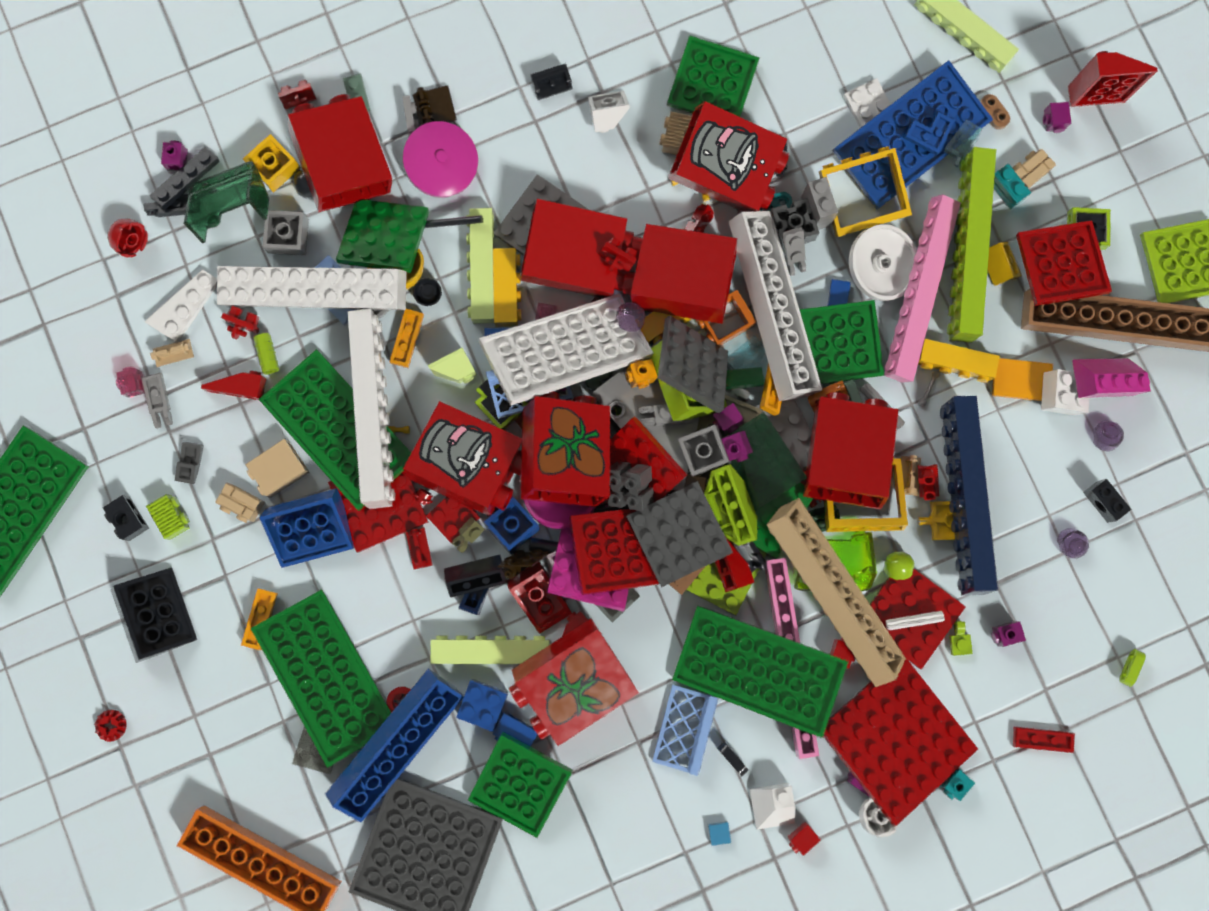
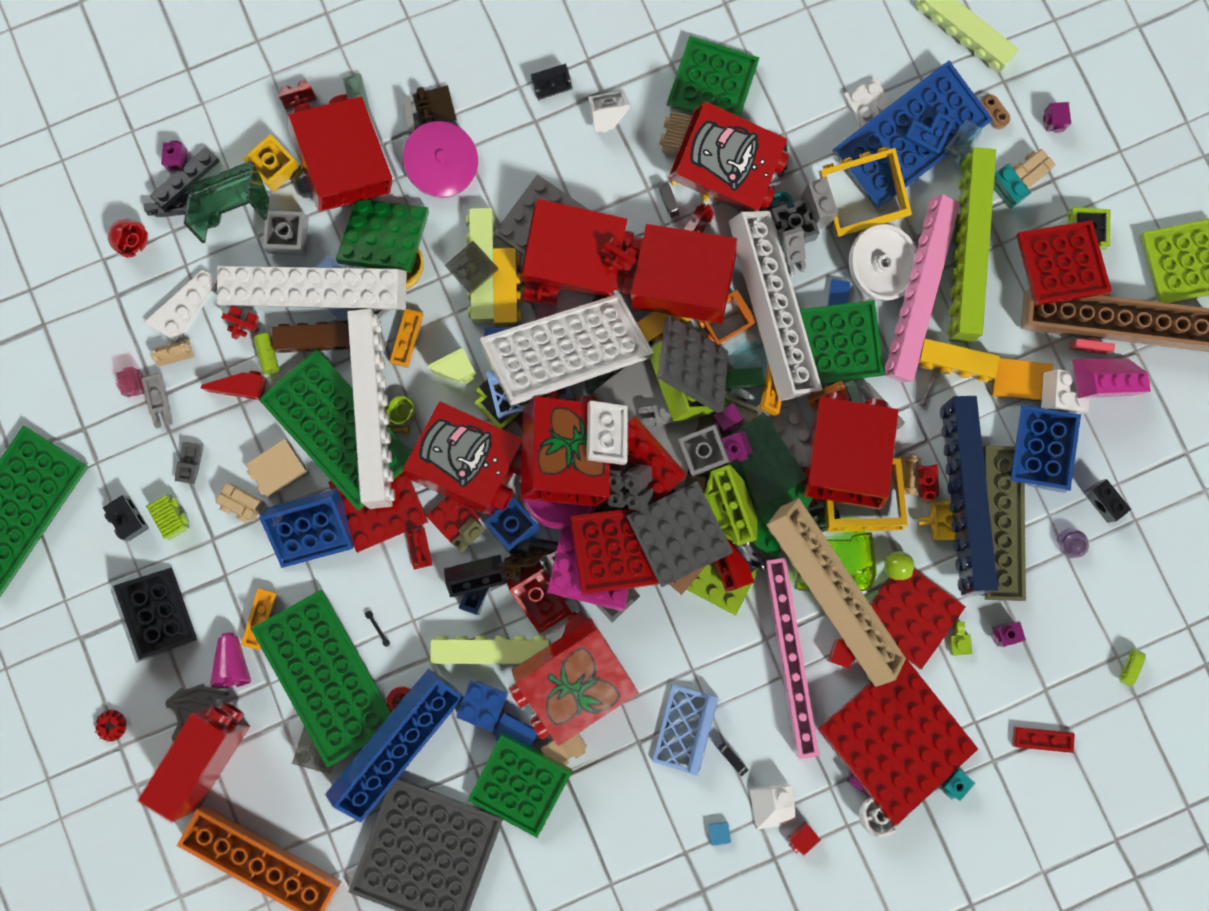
black hair [413,278,442,307] -> none
red plate [413,488,433,505] -> none
black bar [425,215,484,228] -> none
clear purple hair [616,302,645,332] -> none
light orange brick [625,359,658,389] -> none
green plate [672,605,849,738] -> none
white axle [886,611,944,630] -> none
yellow panel [988,242,1022,286] -> none
red slope [1068,51,1158,107] -> none
clear purple hair [1093,420,1124,452] -> none
none -> red brick [137,702,250,823]
none -> dark grey animal [165,684,230,742]
none -> dark pink cone [210,633,251,689]
none -> reddish brown brick [272,321,350,353]
none -> black hinge [365,611,390,647]
none -> lime hair [386,395,416,425]
none -> clear smoke hinge [444,241,499,295]
none -> red hips [522,282,559,307]
none -> tan brick [541,733,587,766]
none -> white plate [587,401,628,465]
none -> dark grey beam [658,182,680,218]
none -> olive plate [983,445,1026,601]
none -> blue slope [1010,405,1081,493]
none -> coral plate [1069,338,1115,355]

